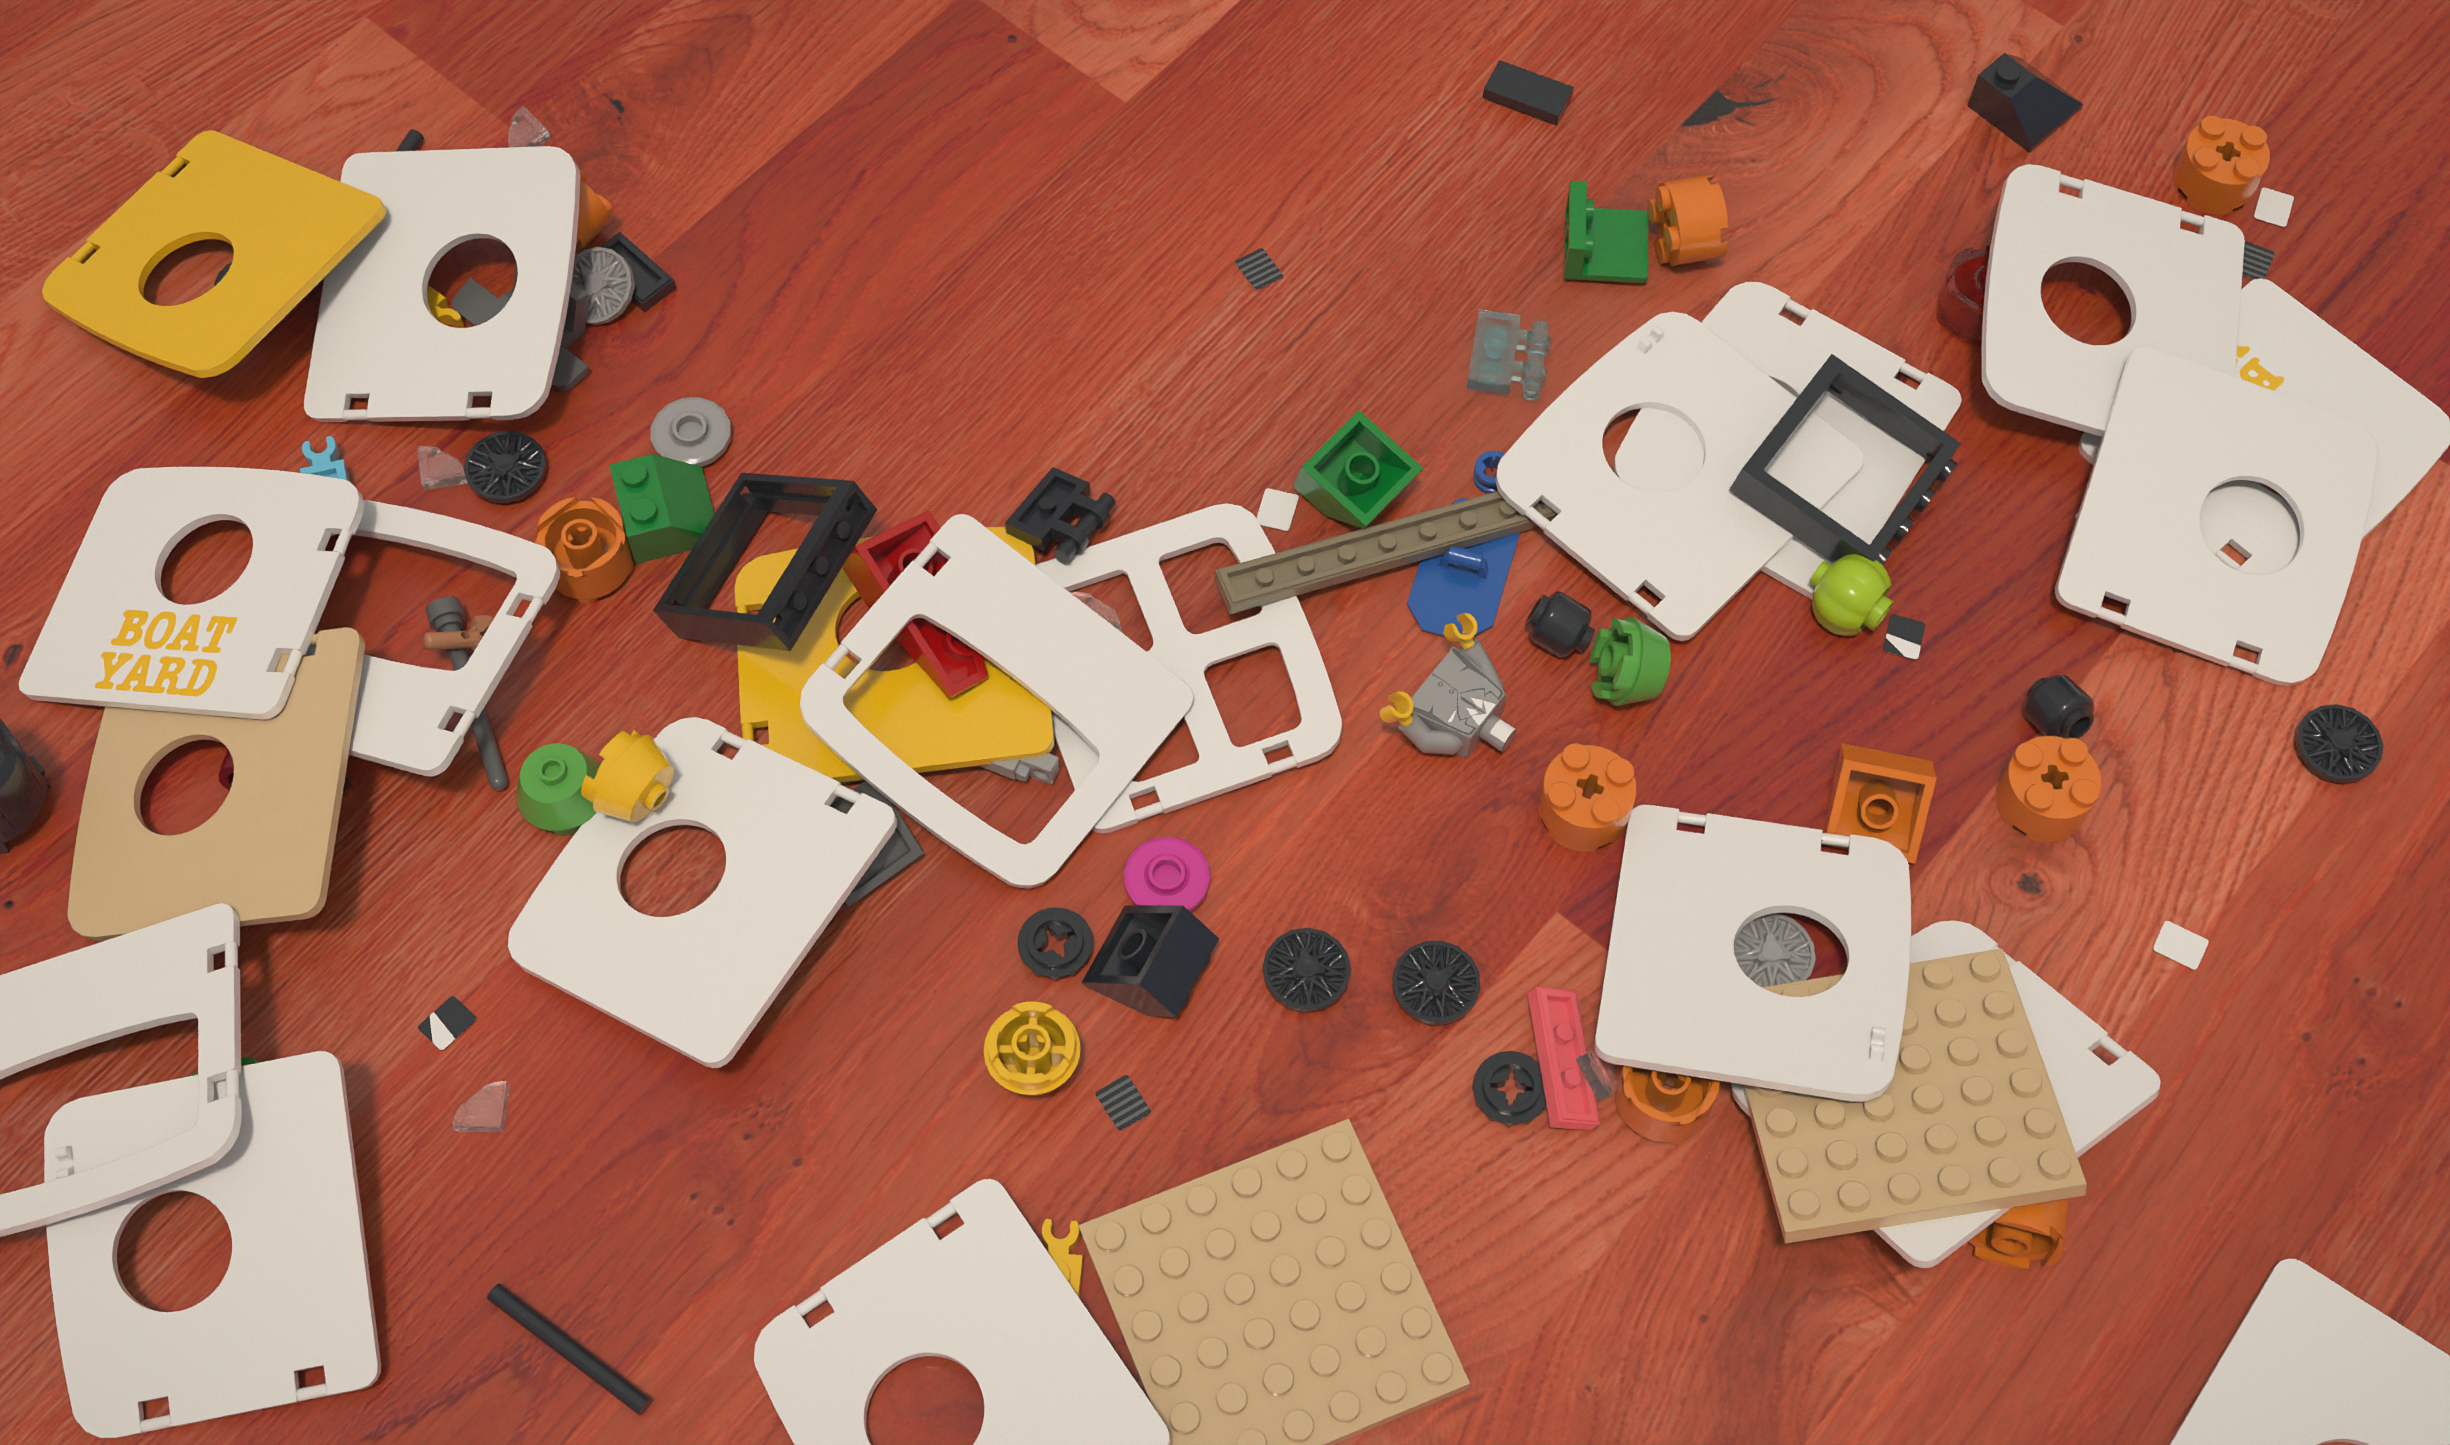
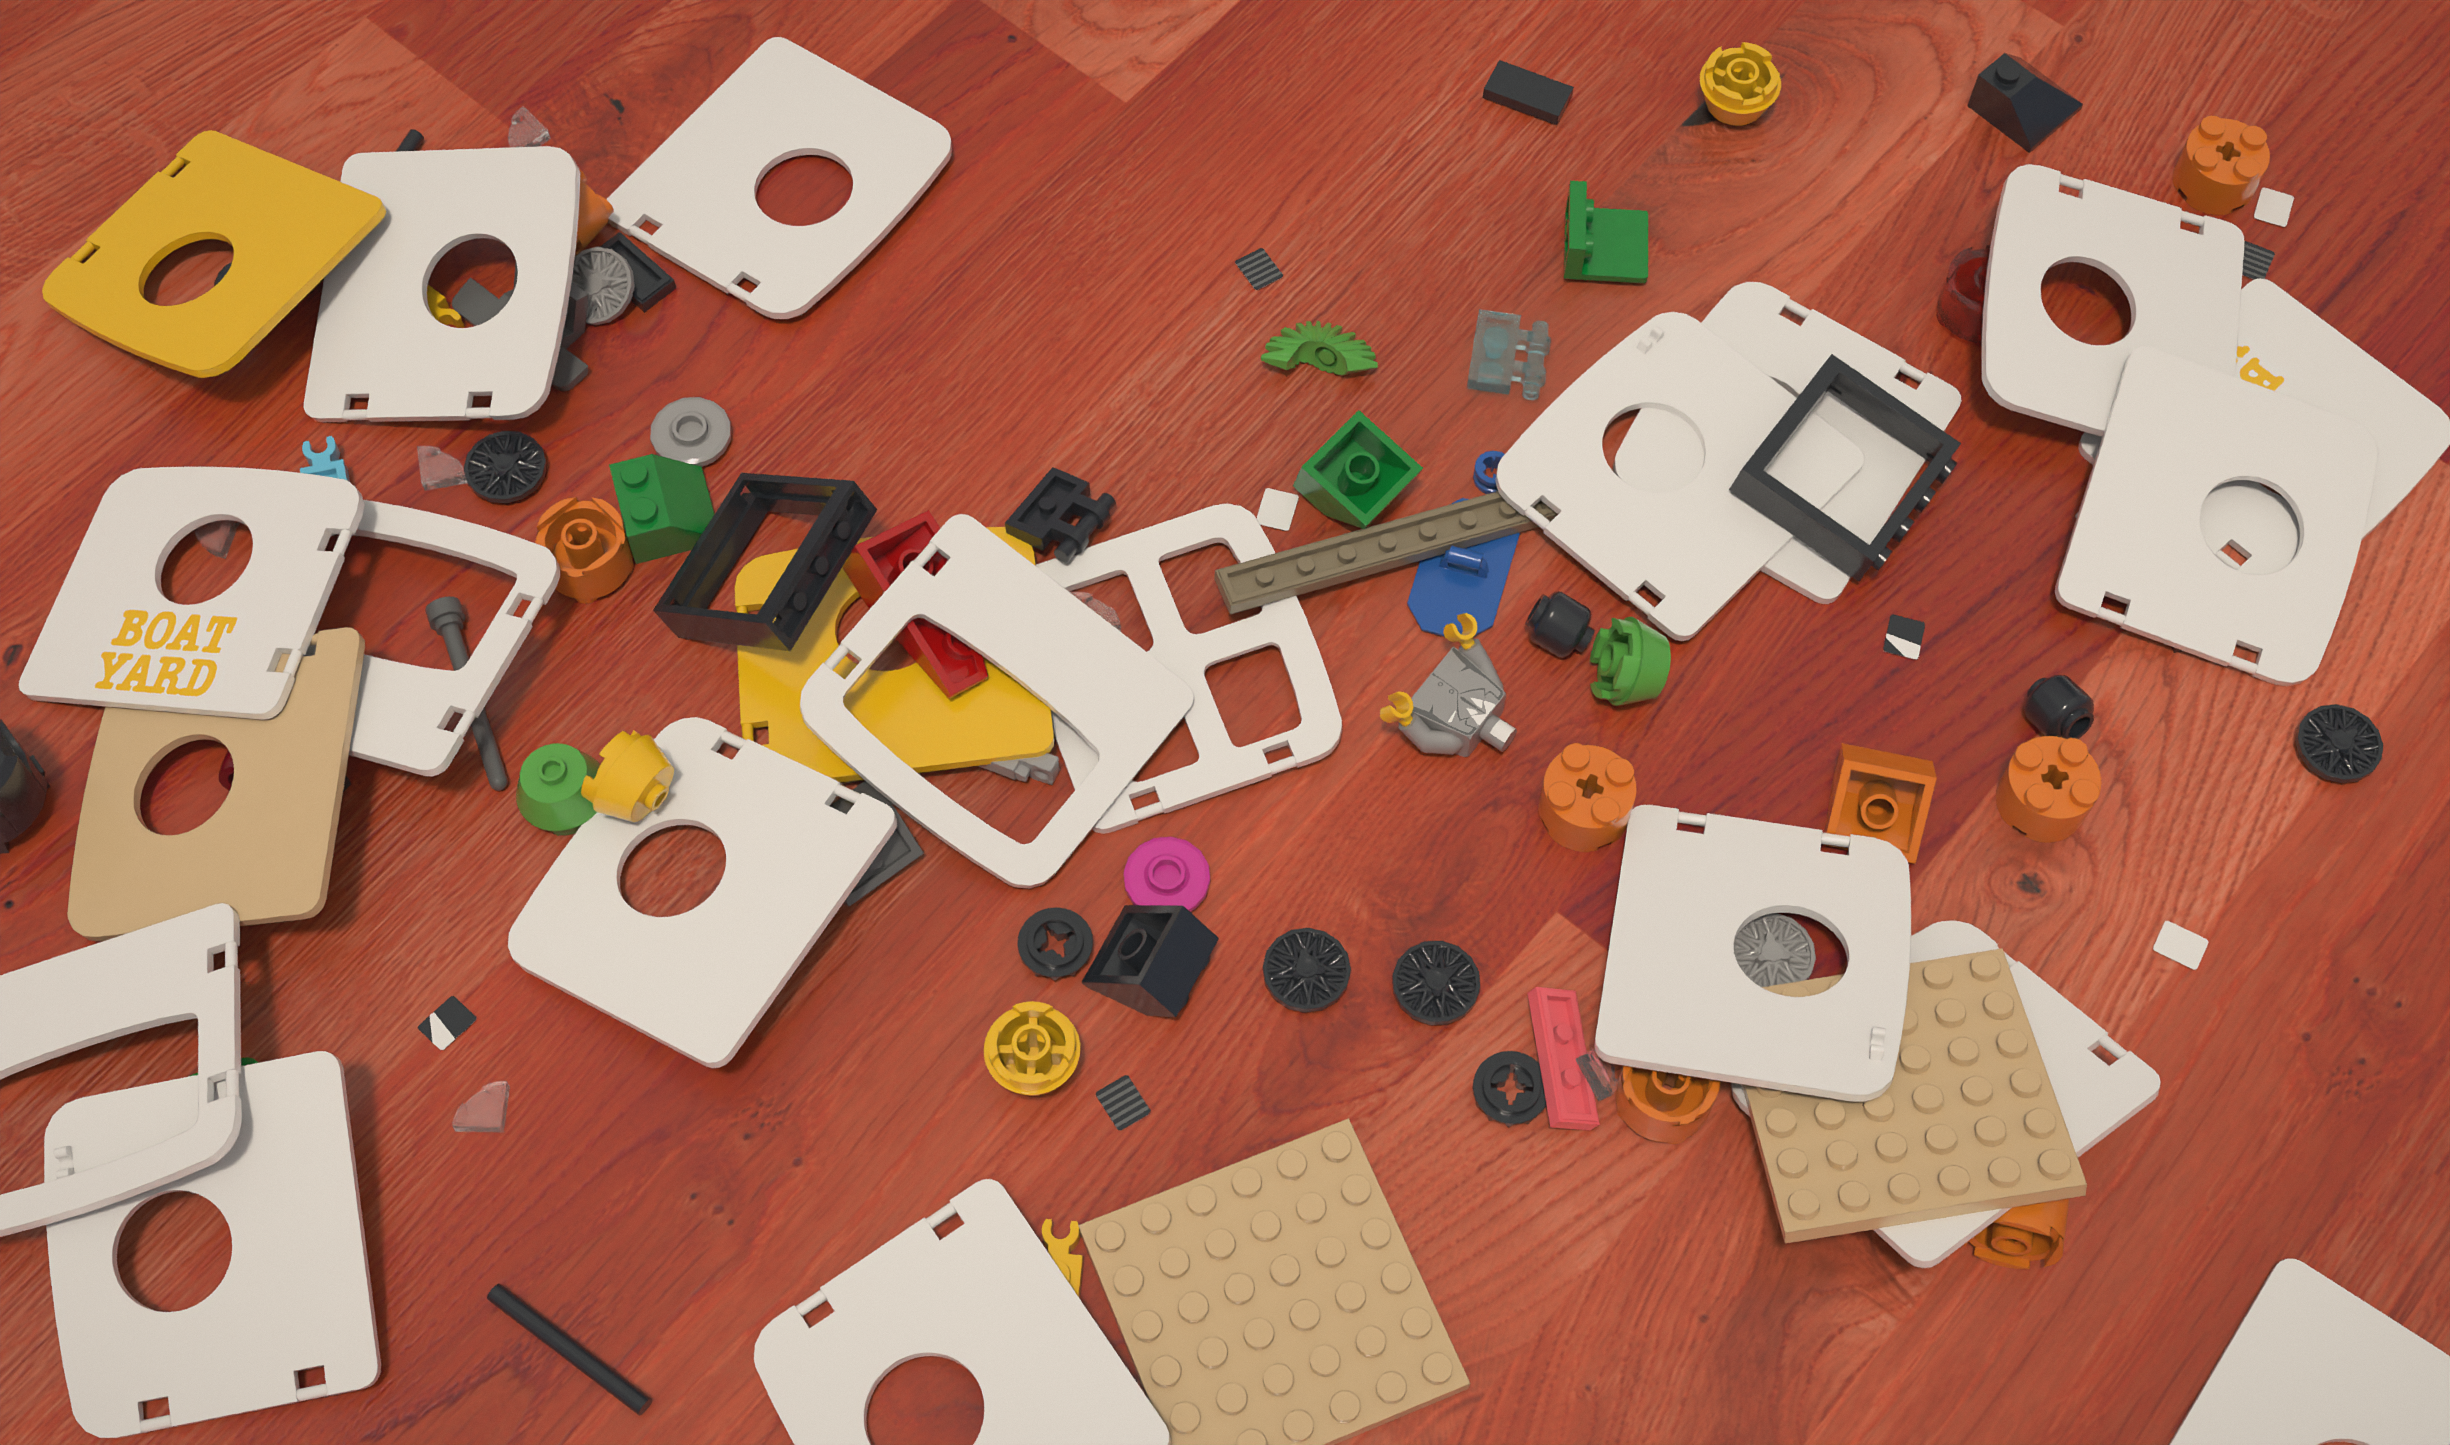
nougat bar [423,615,494,651] -> none
orange brick [1647,174,1729,266] -> none
lime plant [1809,554,1894,636] -> none
none -> clear tile [194,520,240,559]
none -> white door [606,37,952,319]
none -> bright green hair [1261,321,1378,375]
none -> yellow cone [1700,42,1781,126]

